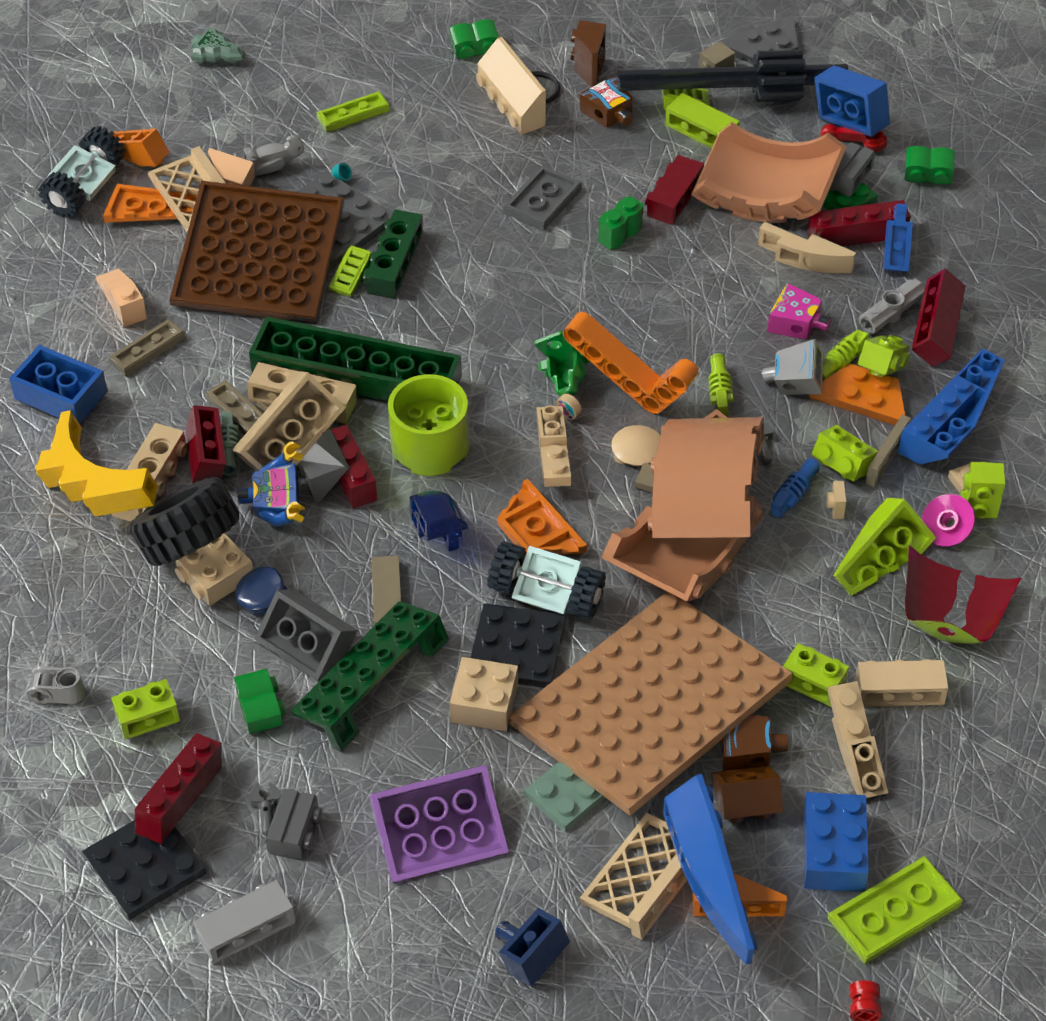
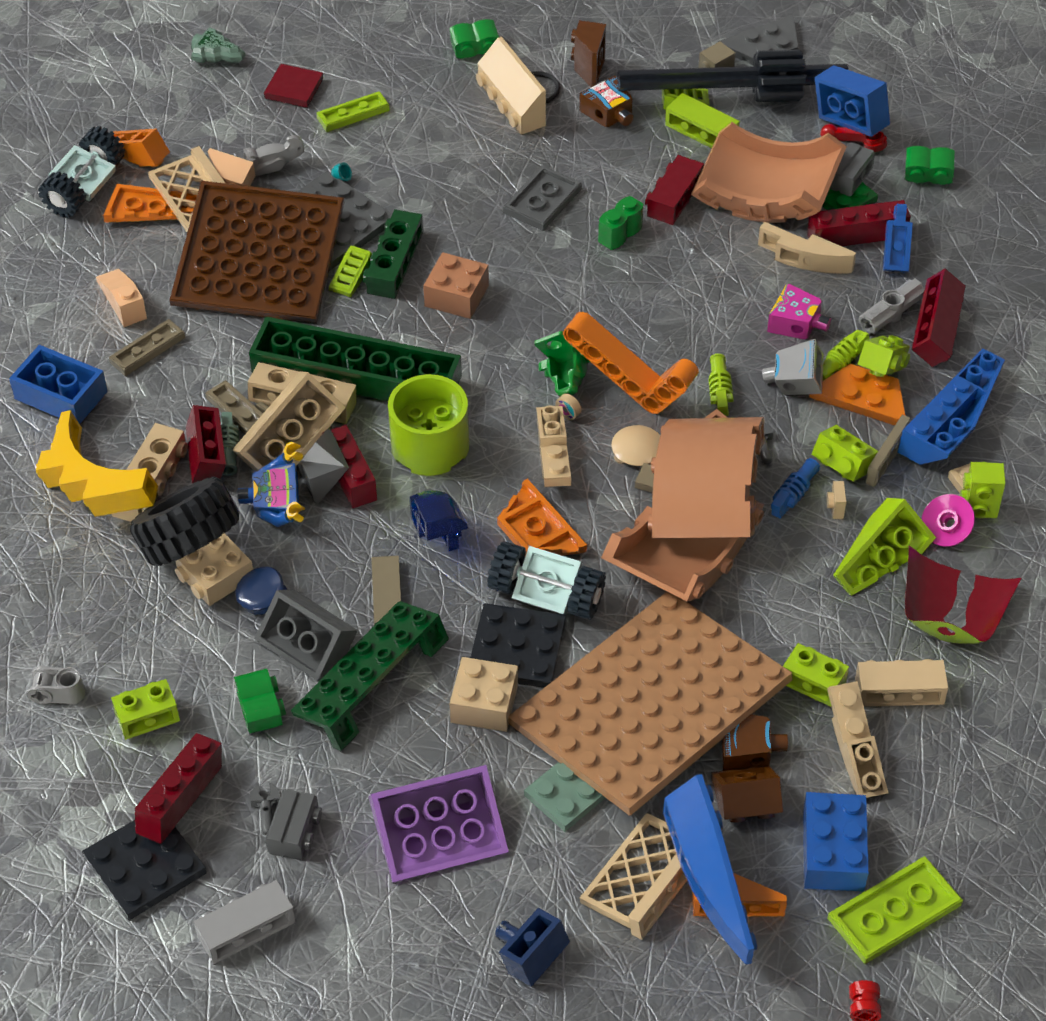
none -> dark red tile [264,64,324,108]
none -> nougat brick [423,252,489,319]

